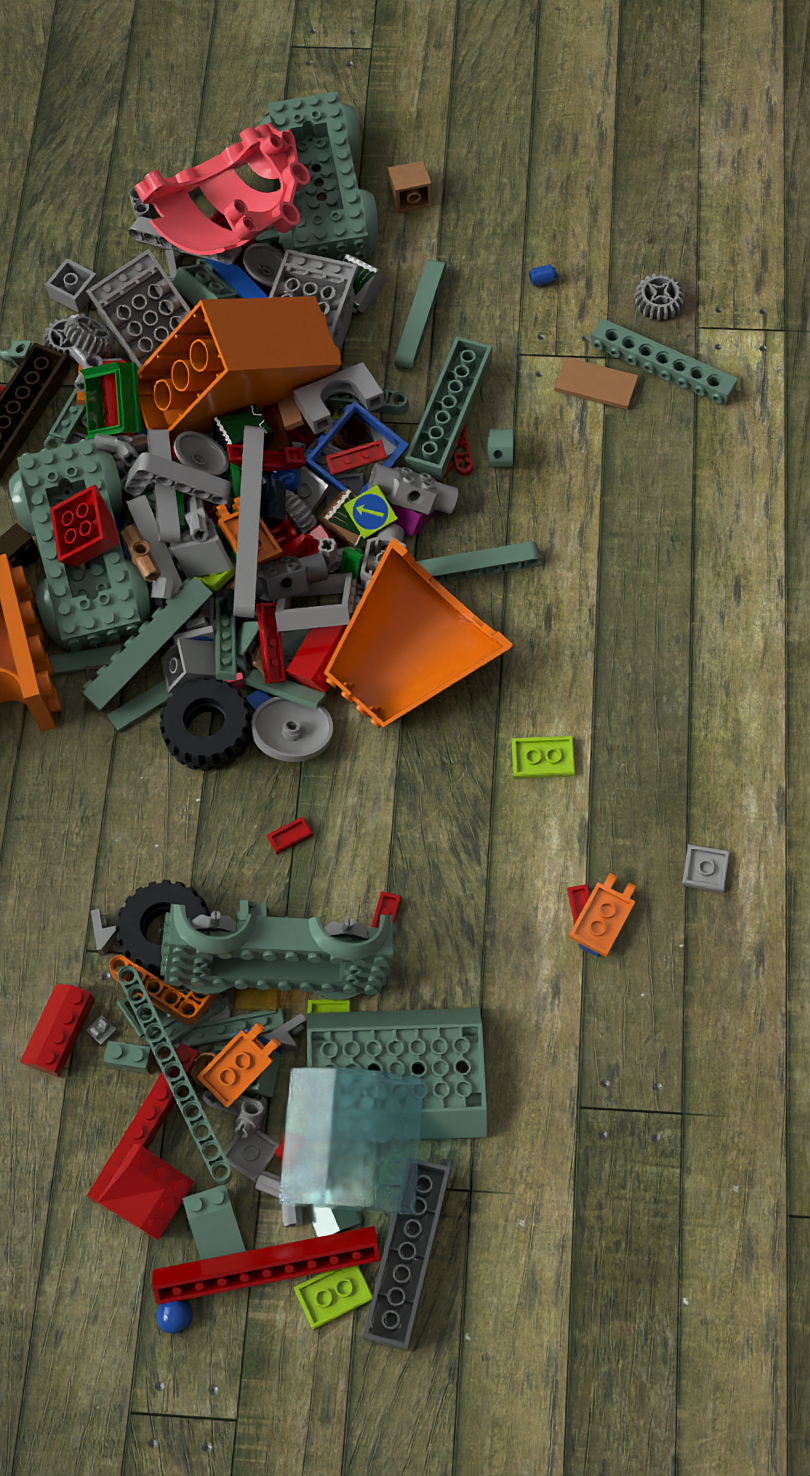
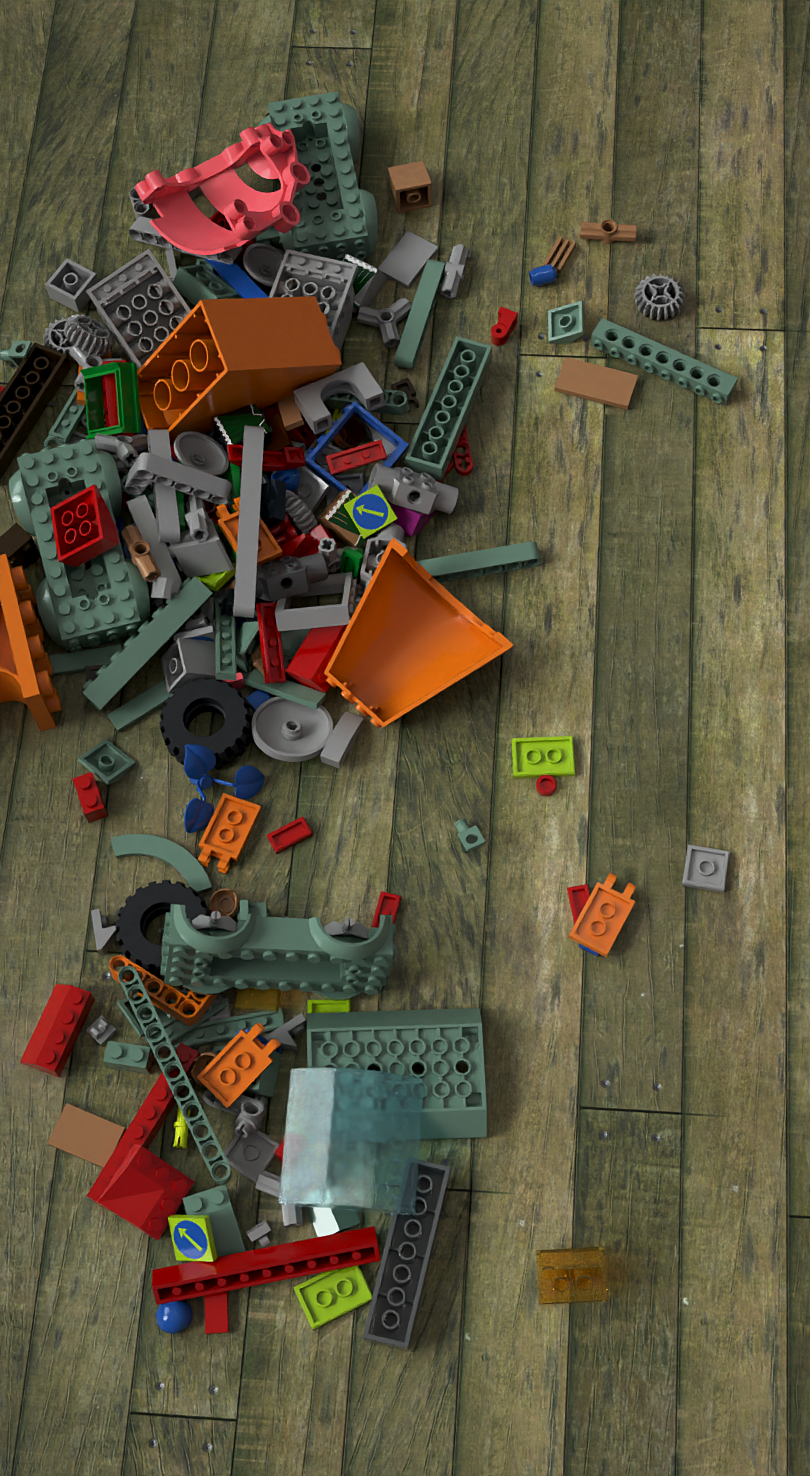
sand green piece [488,428,513,468] -> none
none -> medium nougat tile [47,1103,126,1168]
none -> red brick [72,772,108,823]
none -> sand green slope [77,739,136,784]
none -> sand green tile [111,834,213,894]
none -> tile [168,1215,218,1262]
none -> neon yellow pin [173,1106,191,1149]
none -> blue plant [184,744,264,833]
none -> orange tile [198,793,262,874]
none -> red tile [204,1291,229,1335]
none -> medium nougat hair [209,888,240,918]
none -> light grey tile [246,1220,271,1248]
none -> light grey slope [320,712,365,769]
none -> light grey piece [357,298,412,348]
none -> light grey tile [378,231,438,289]
none -> dark brown plate [391,378,419,412]
none -> light grey piece [441,244,469,299]
none -> sand green bracket [455,819,485,853]
none -> red leg [491,306,518,346]
none -> red tile [536,775,557,796]
none -> clear yellow slope [536,1247,608,1305]
none -> medium nougat tile [543,236,576,274]
none -> sand green slope [548,300,584,344]
none -> medium nougat piece [580,219,637,244]

